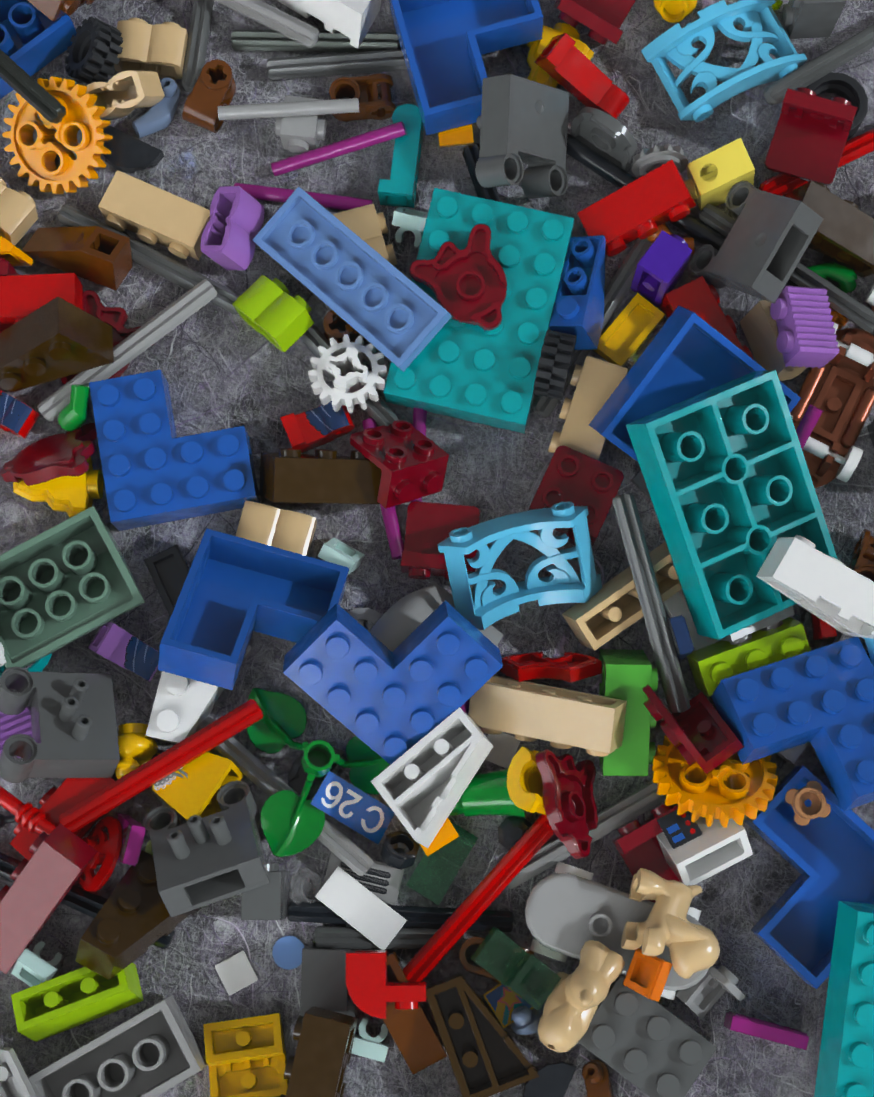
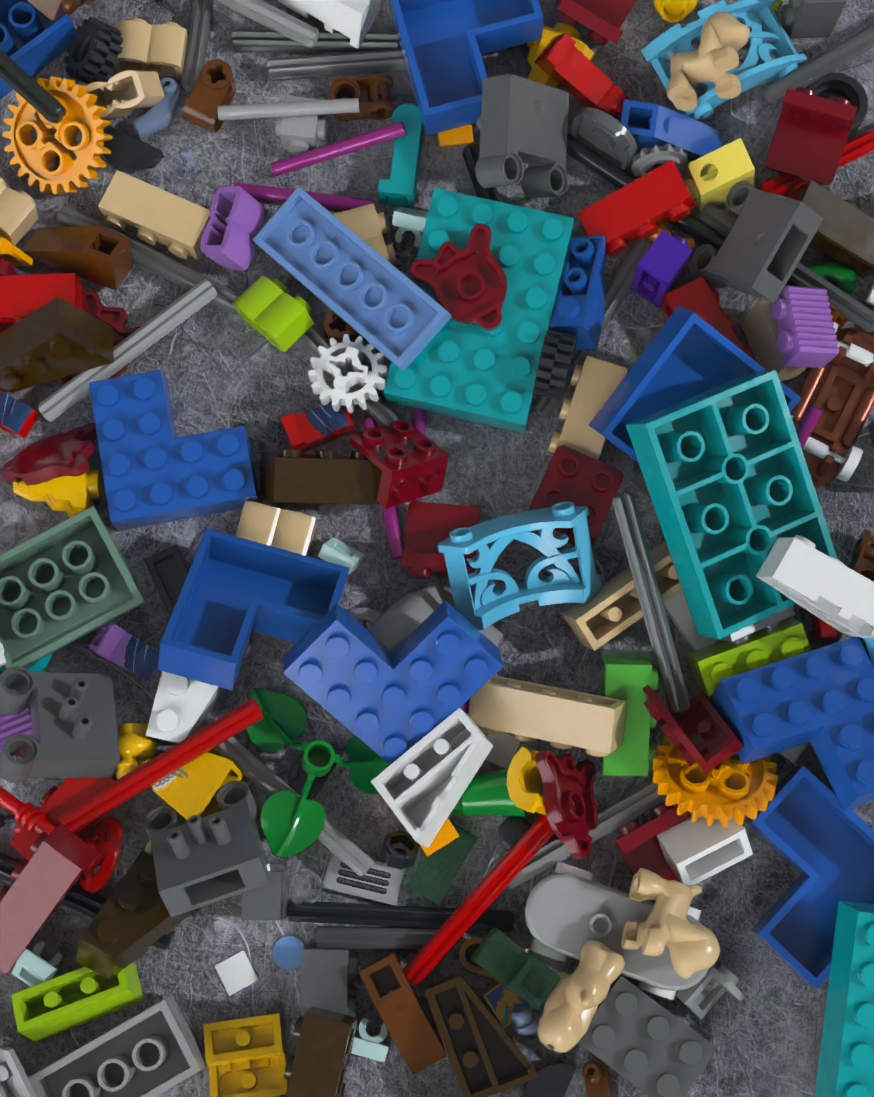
green arm [58,384,90,431] -> none
magenta tile [114,812,146,866] -> none
blue sticker [310,771,395,845] -> none
white sticker [315,866,407,950] -> none
red brick [346,950,427,1019] -> none
red tile [500,652,602,683] -> none
yellow tile [593,293,665,367] -> none
orange tile [623,948,673,1002] -> none
black sticker [657,810,702,849] -> none
dark blue tile [668,615,694,661] -> none
magenta tile [723,1011,809,1050] -> none
medium nougat plate [785,781,831,826] -> none
none -> blue slope [619,99,723,162]
none -> tan animal [667,11,750,111]

